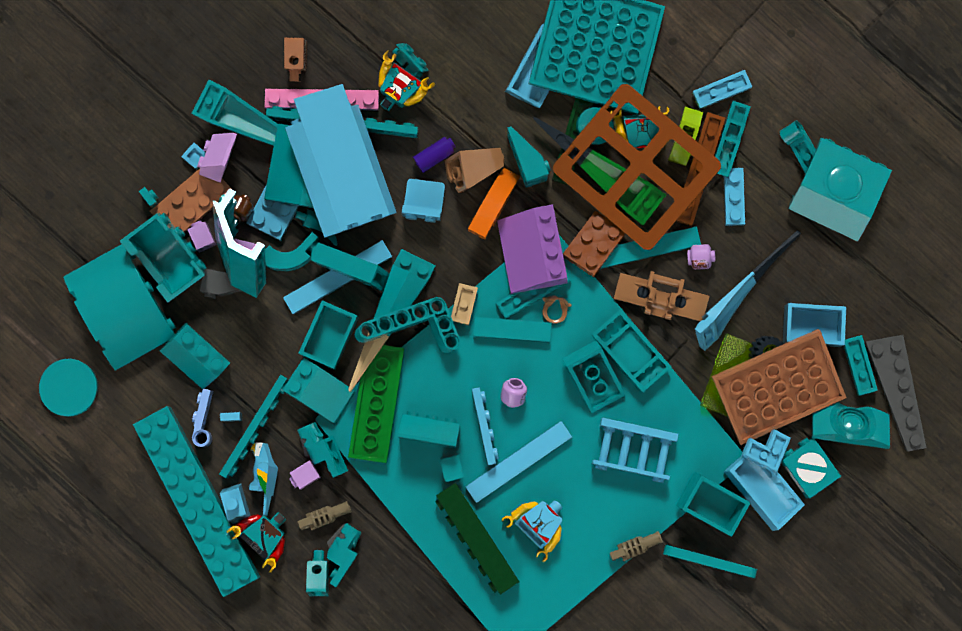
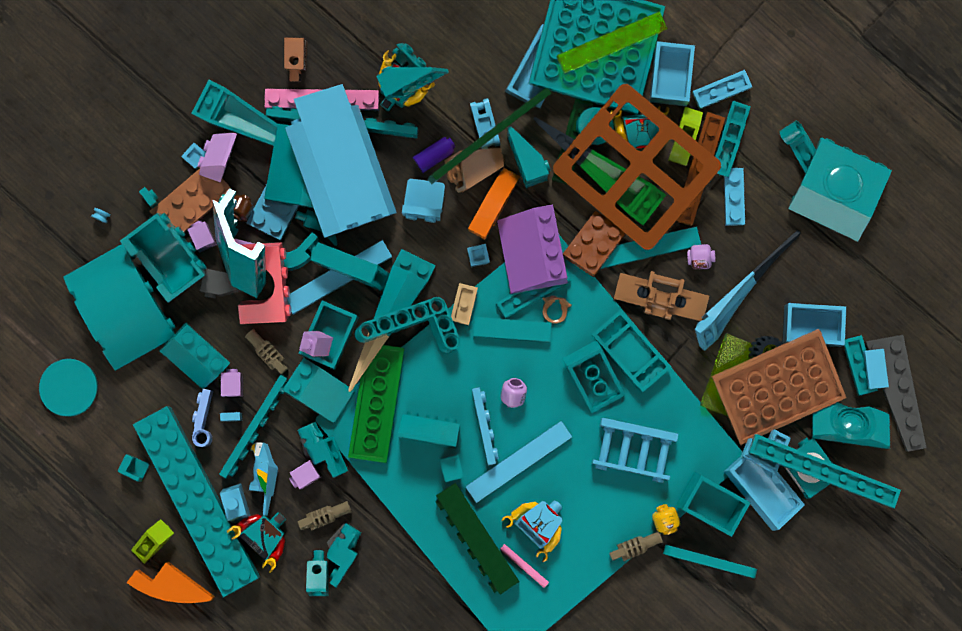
none -> medium azure bush [91,208,110,223]
none -> teal panel [117,454,150,482]
none -> orange slope [127,562,215,603]
none -> lime slope [131,519,174,564]
none -> lavender brick [221,369,243,397]
none -> coral arch [238,243,291,324]
none -> dark tan hinge [245,329,288,374]
none -> lavender brick [299,331,333,357]
none -> teal slope [376,66,449,98]
none -> dark green tile [428,88,551,185]
none -> medium azure tile [467,244,490,267]
none -> medium azure plate [470,99,501,149]
none -> bright pink bar [500,544,549,588]
none -> clear neon green plate [556,11,668,74]
none -> medium azure piece [649,42,695,106]
none -> yellow head [652,504,680,535]
none -> teal plate [748,434,901,508]
none -> medium azure tile [863,349,889,389]

